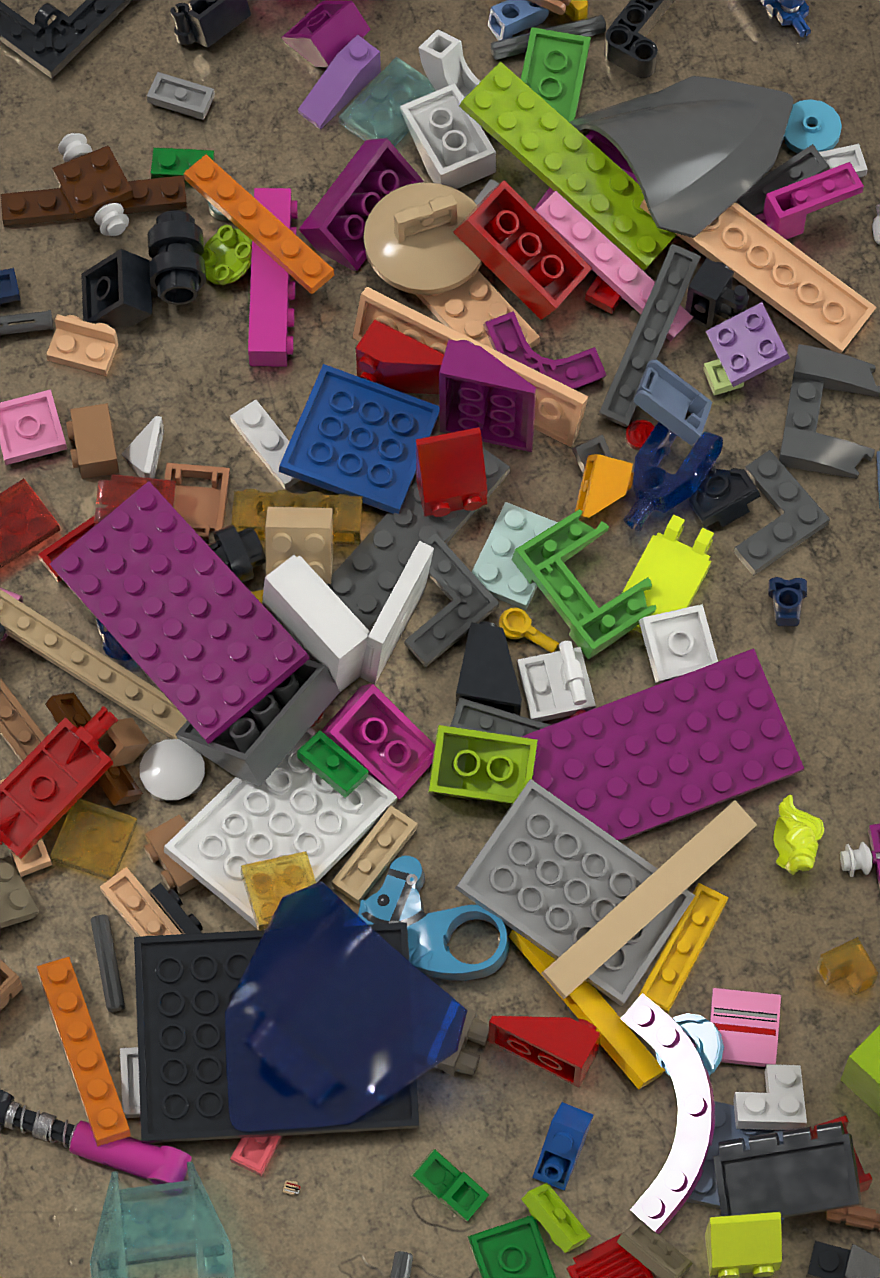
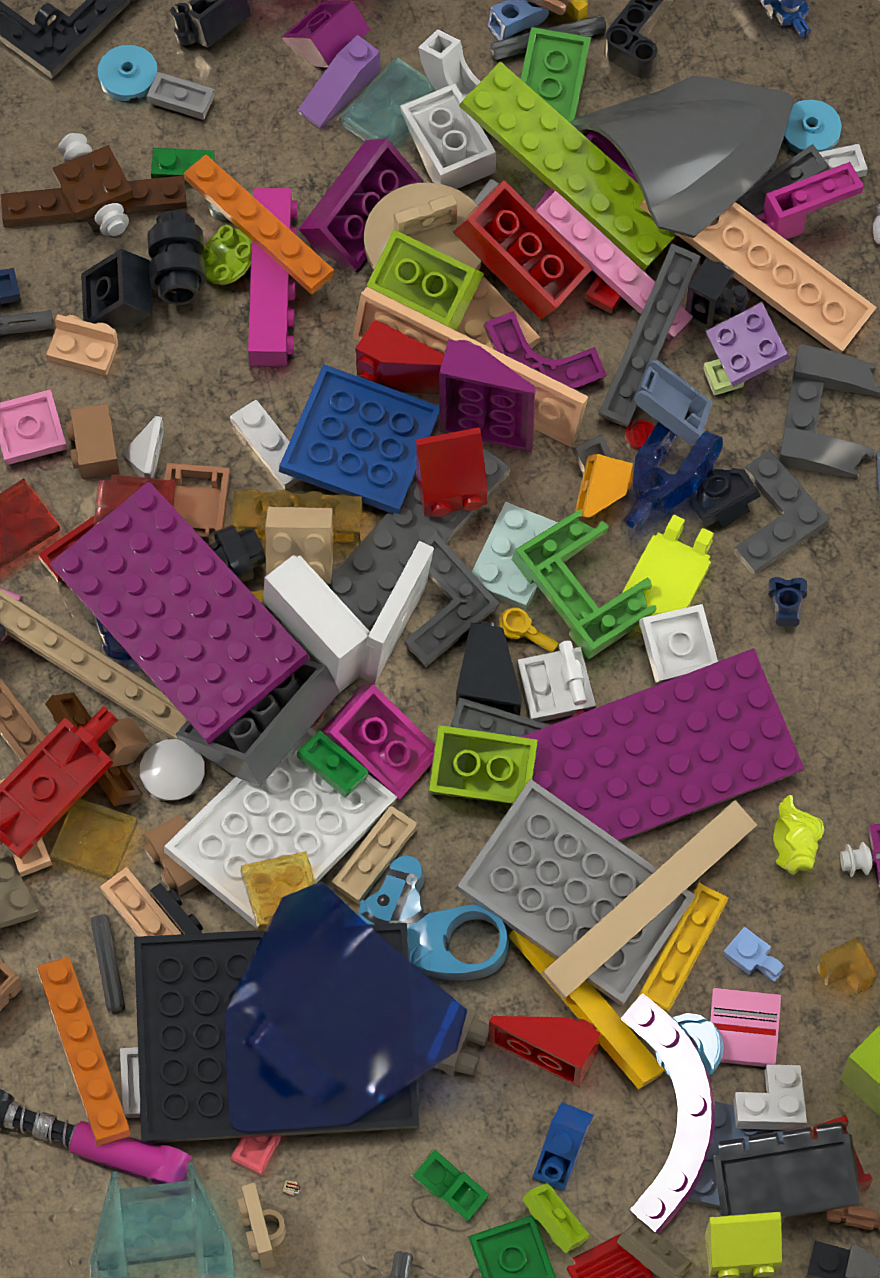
none -> medium azure plate [98,45,158,101]
none -> tan plate [237,1183,286,1270]
none -> lime slope [366,229,484,330]
none -> light blue plate [723,927,784,983]

